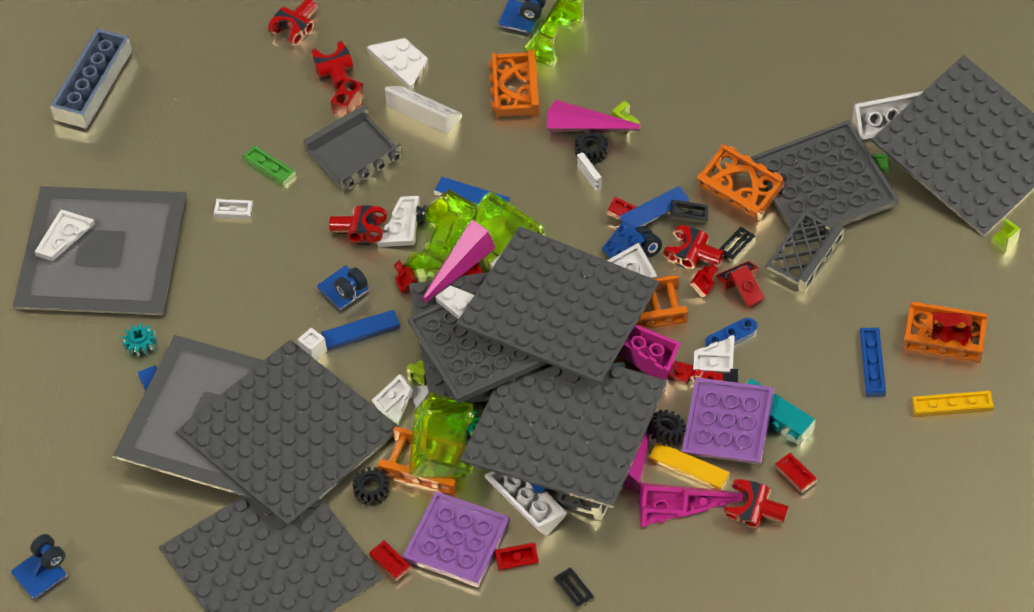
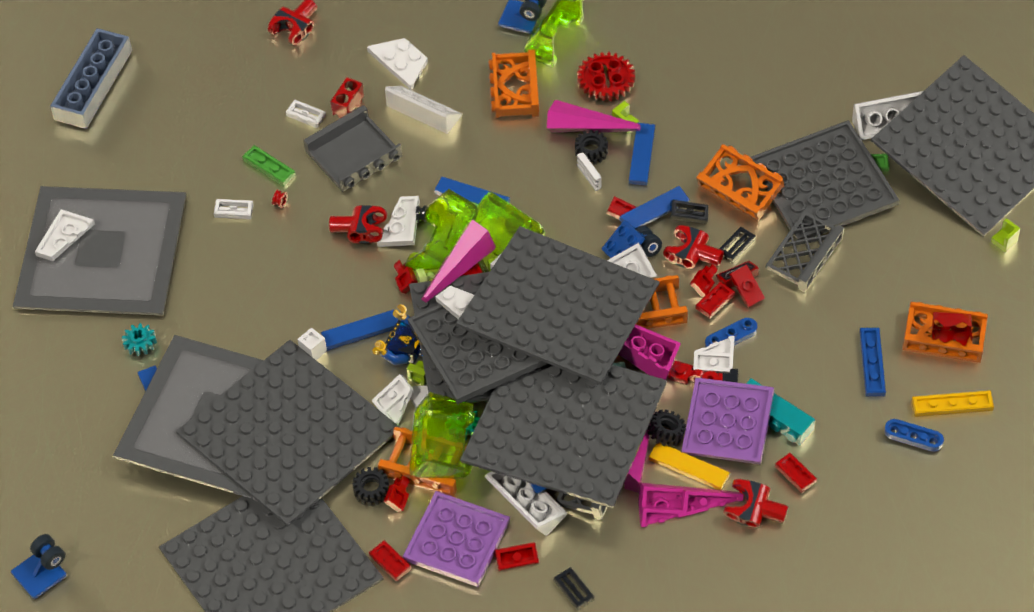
red connector [311,41,354,89] -> none
blue plate [317,265,369,310] -> none
none -> red bush [272,190,288,208]
none -> white tile [286,100,326,128]
none -> torso [372,304,422,365]
none -> red plate [384,475,410,512]
none -> red gear [577,52,635,102]
none -> blue tile [629,123,655,186]
none -> red plate [695,282,735,319]
none -> blue plate [884,419,944,452]

